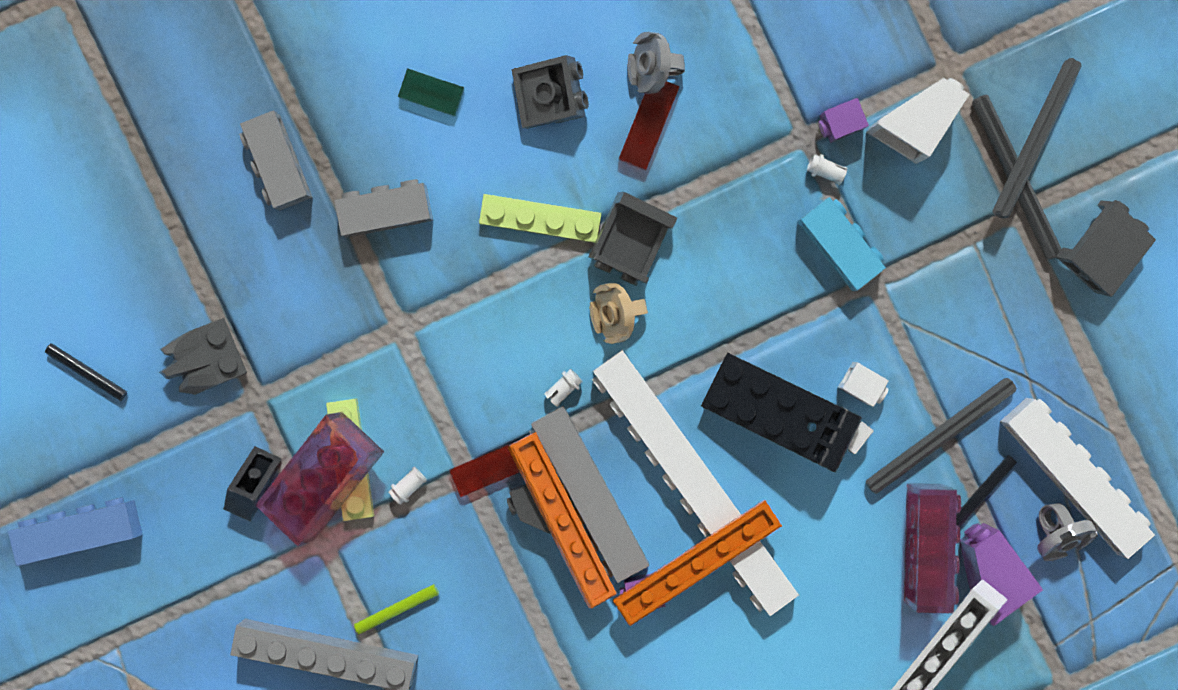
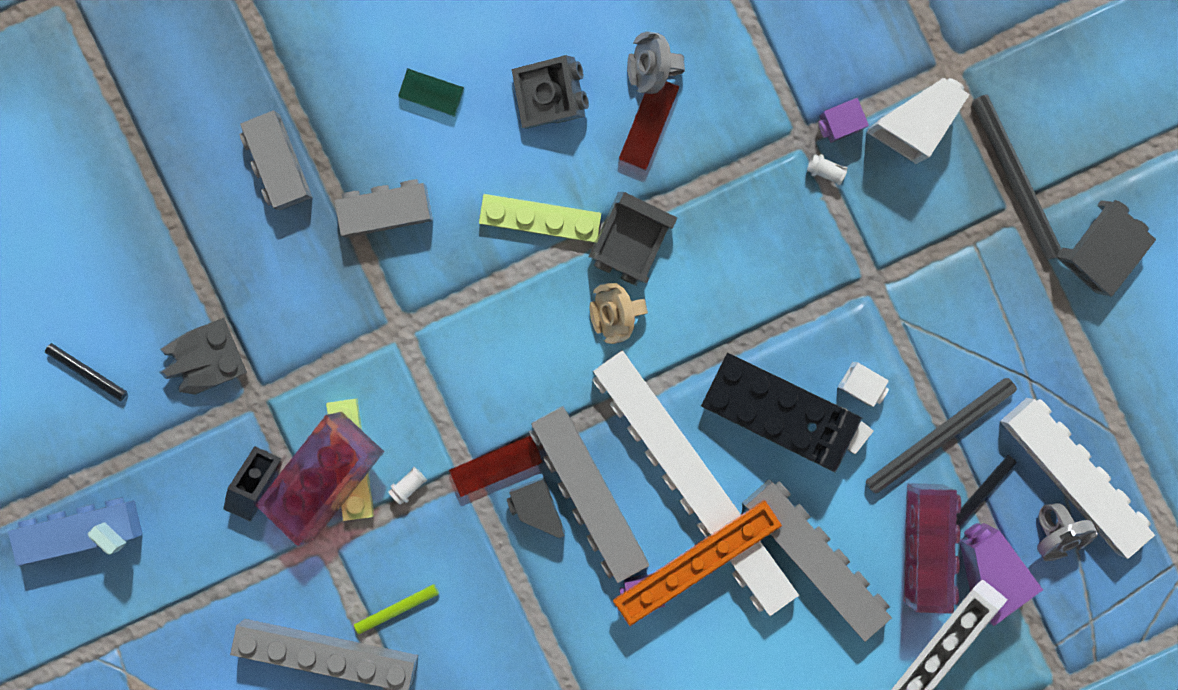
orange tile [507,432,617,609] -> none
white pin [544,369,583,407] -> none
medium azure brick [797,197,886,291] -> none
dark grey axle [993,58,1082,219] -> none
none -> light aqua tile [88,522,126,555]
none -> light grey brick [742,479,892,642]

